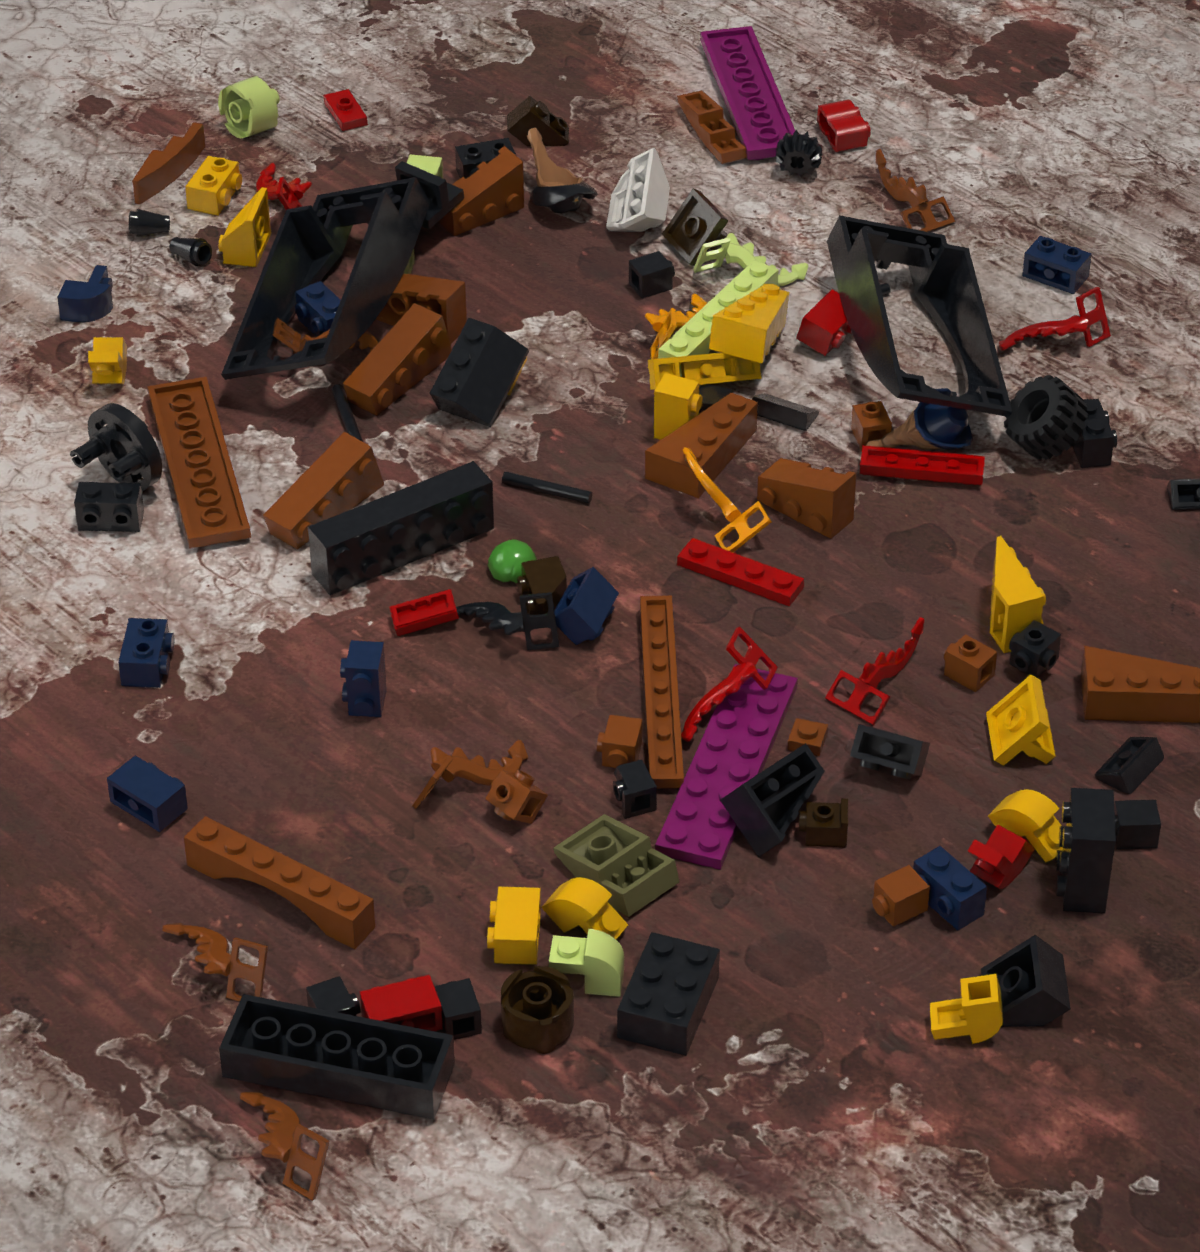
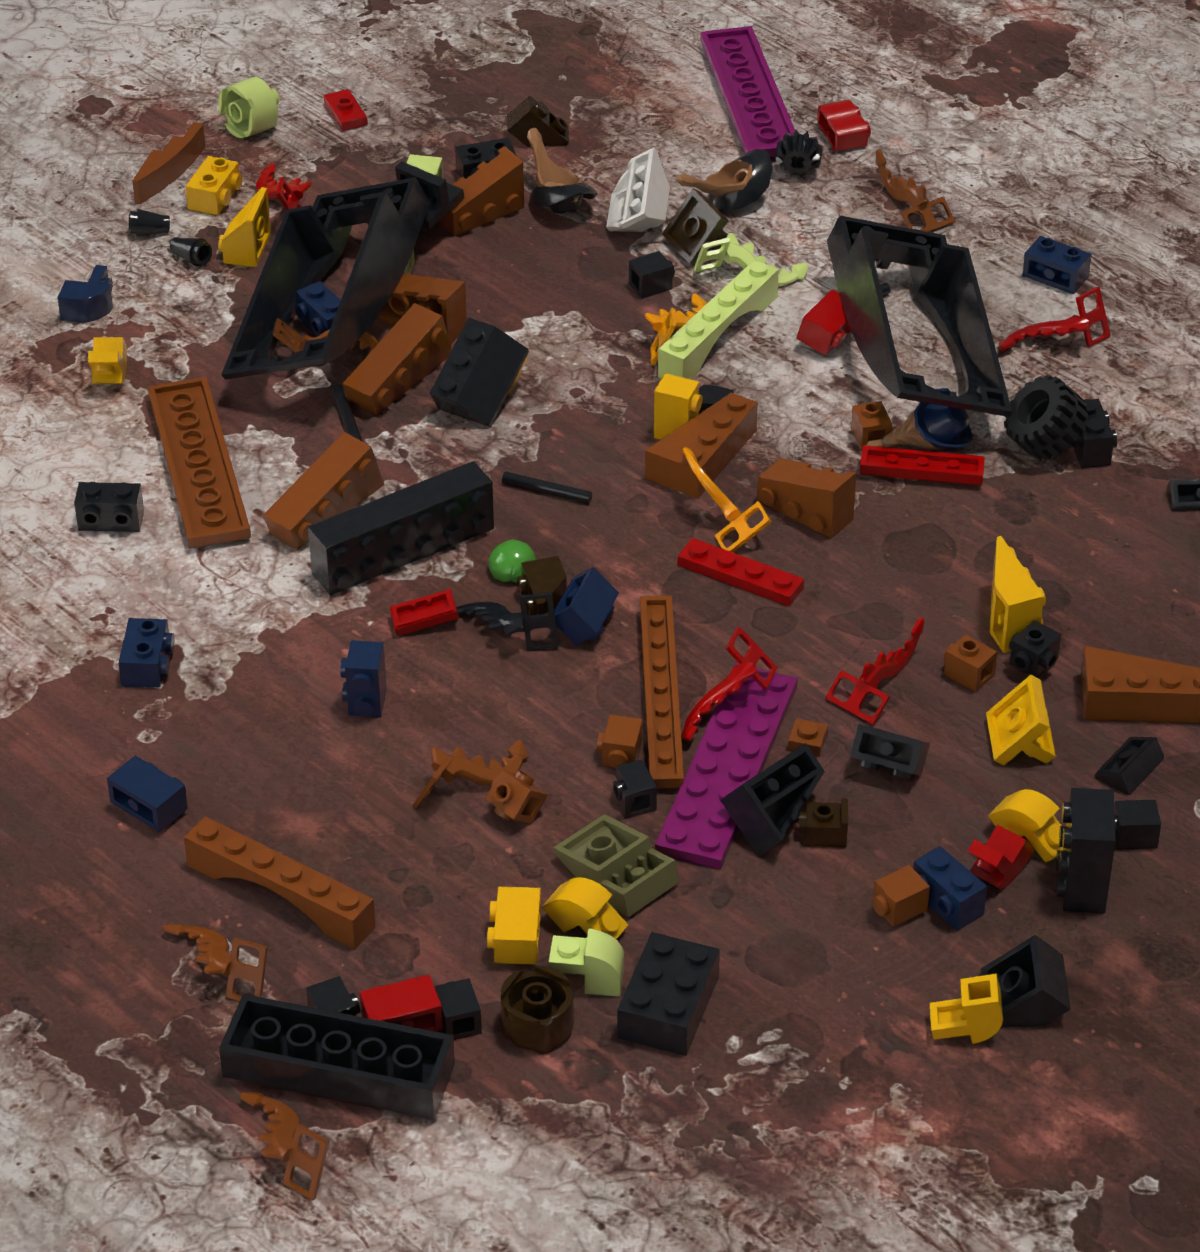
black piece [70,403,162,491] -> none
yellow hinge [647,353,761,390] -> none
dark orange slope [677,90,746,164] -> none
yellow wedge [709,284,790,364] -> none
black slope [752,393,819,431] -> none
none -> hat [676,148,773,210]

